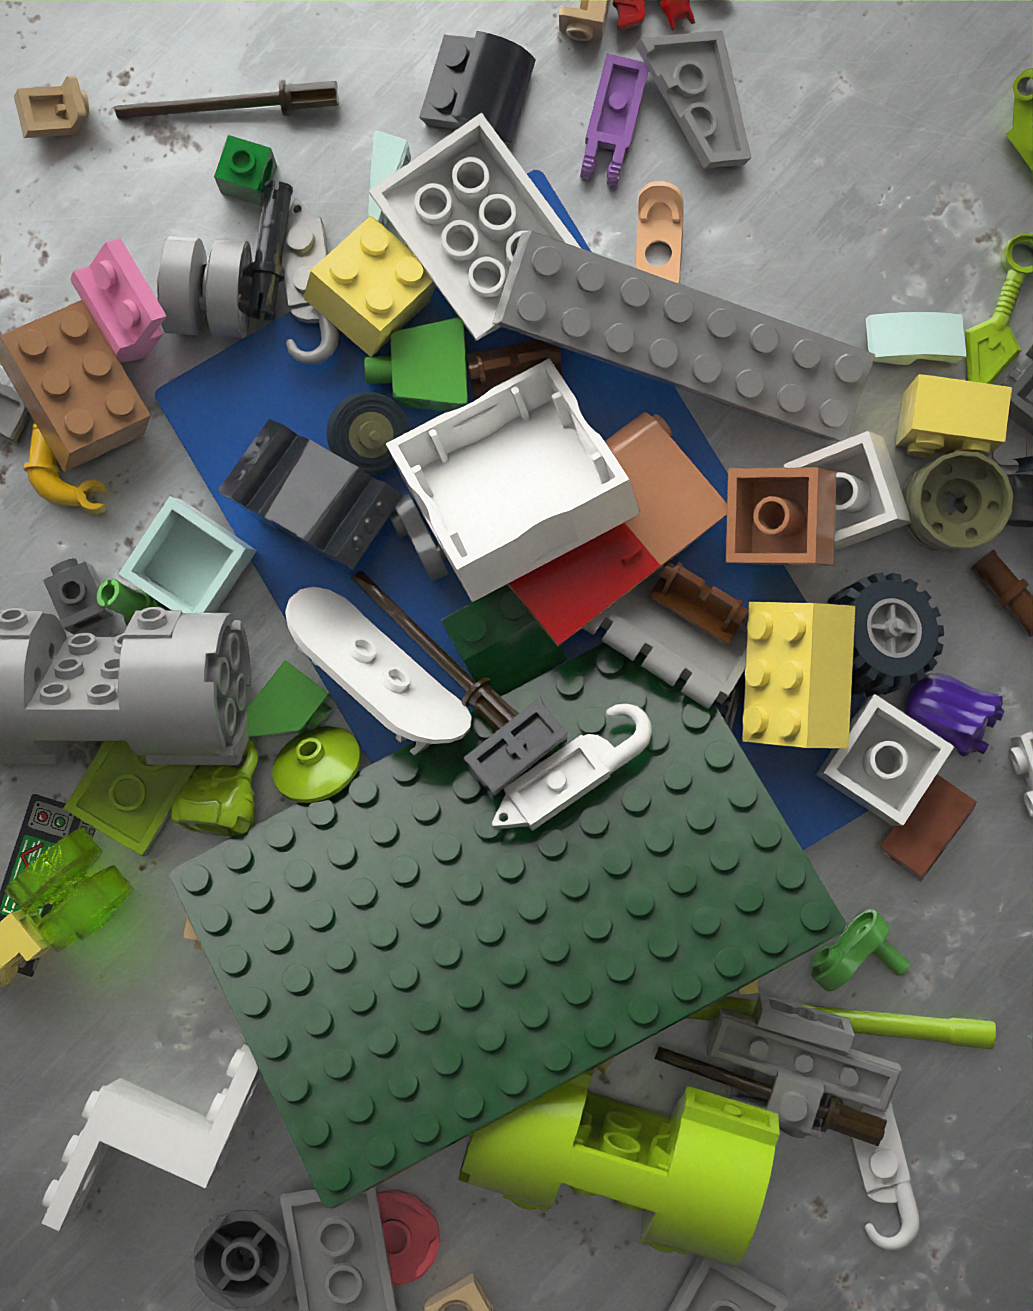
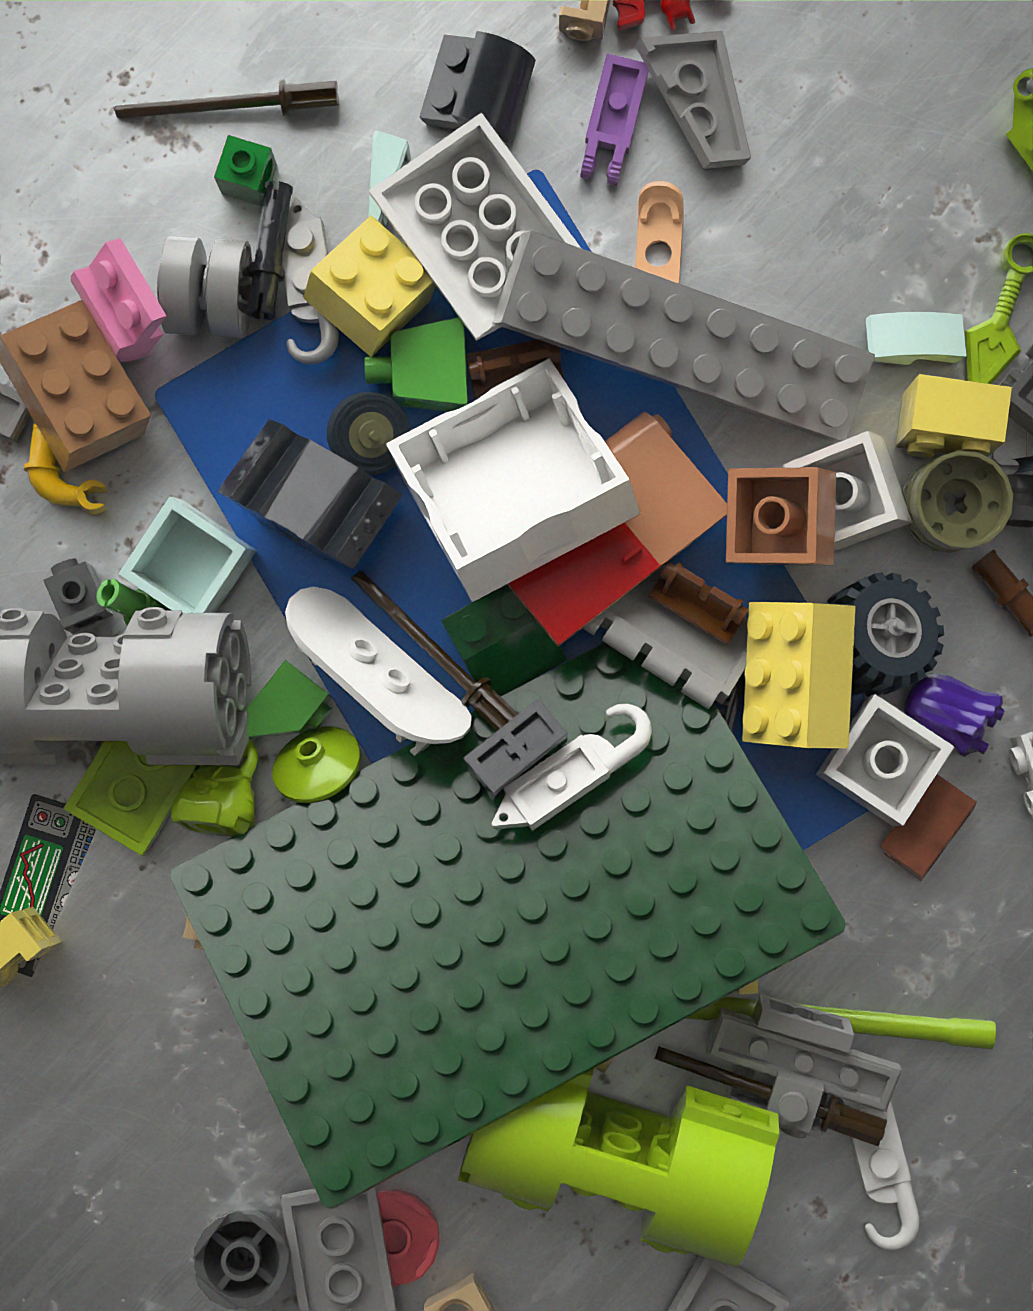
clear neon green wheel [5,827,134,953] -> none
tan bracket [14,75,89,138] -> none
white bracket [41,1044,262,1231] -> none
dark grey piece [389,494,449,582] -> none
bright green piece [811,909,910,991] -> none

